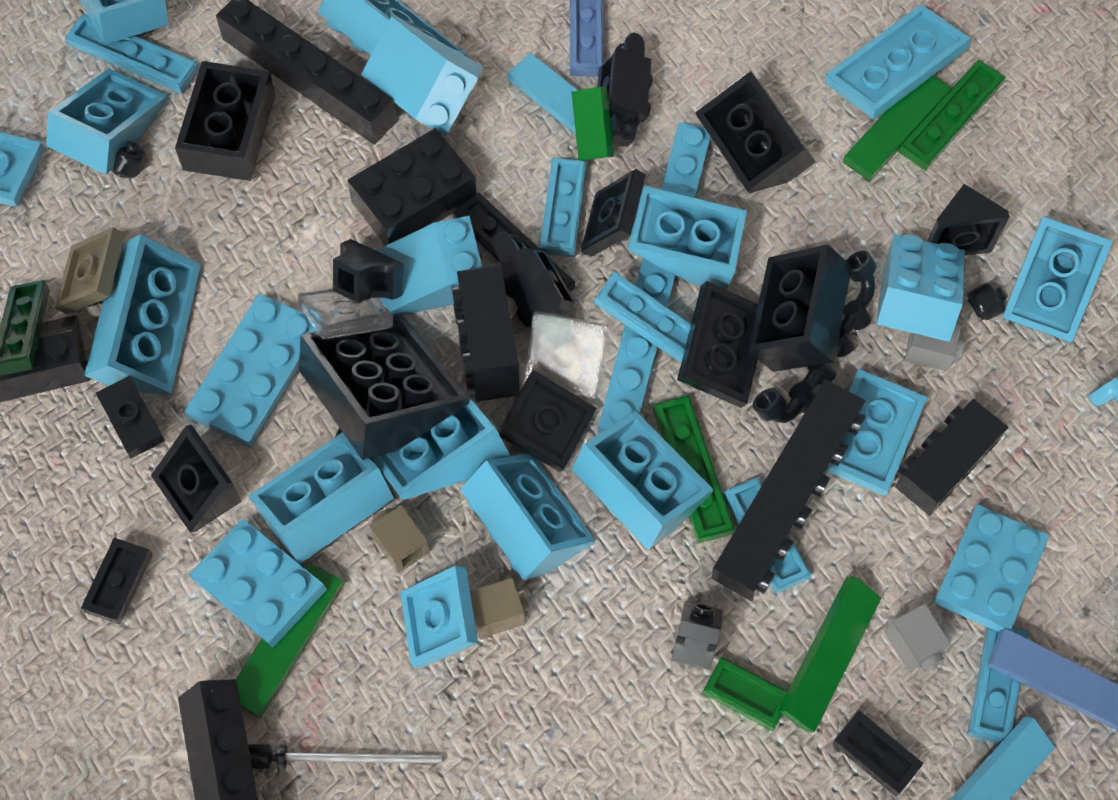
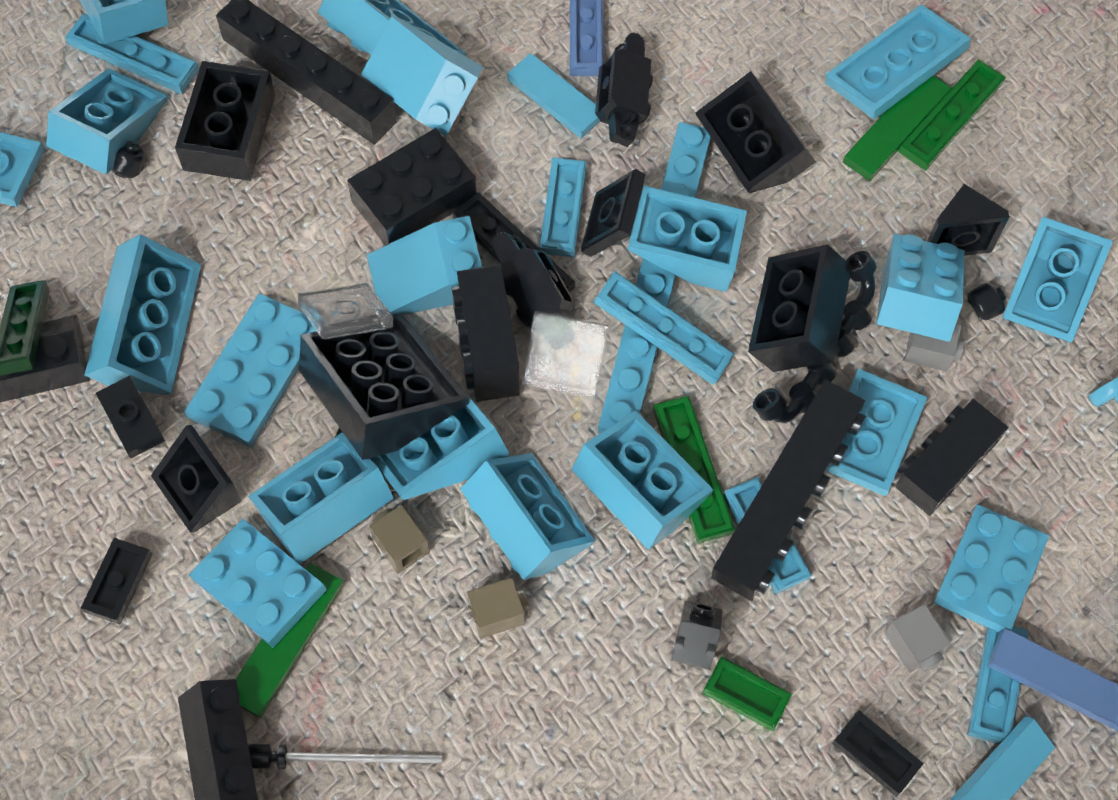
dark tan plate [55,227,125,314] -> none
black brick [333,239,404,303] -> none
medium azure plate [400,566,478,668] -> none
black tile [498,370,596,472] -> none
green tile [571,86,614,161] -> none
black tile [677,281,758,408] -> none
green tile [778,576,881,733] -> none

